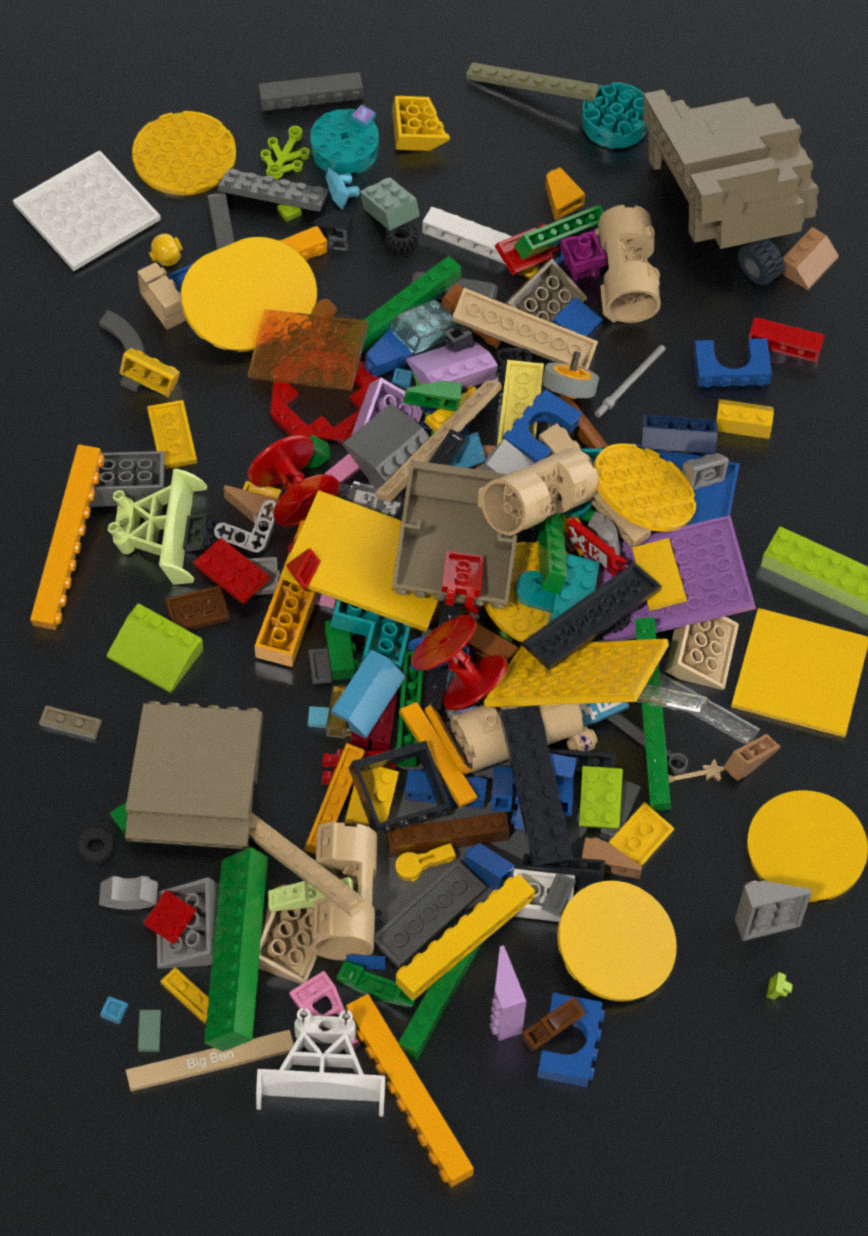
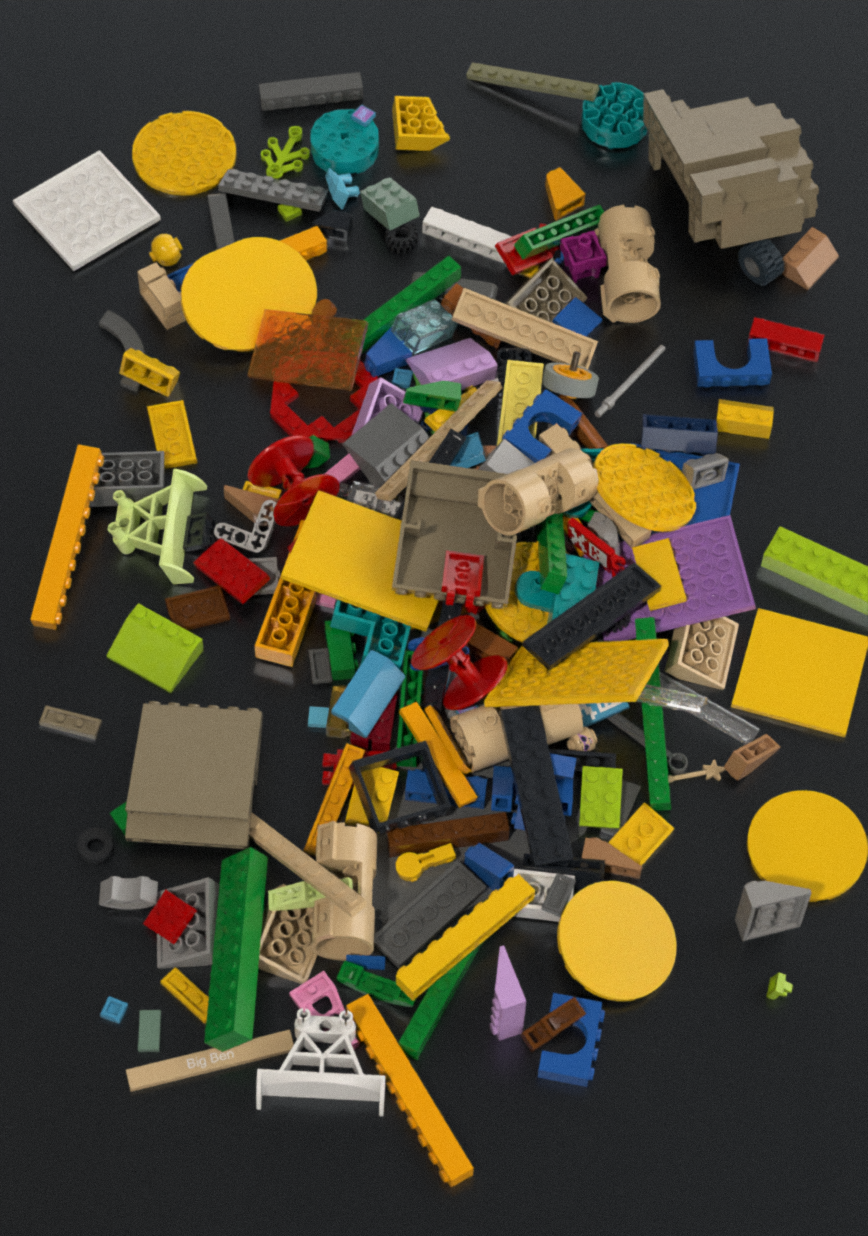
red slope [286,548,321,590] -> none
black brick [444,324,474,353] -> none

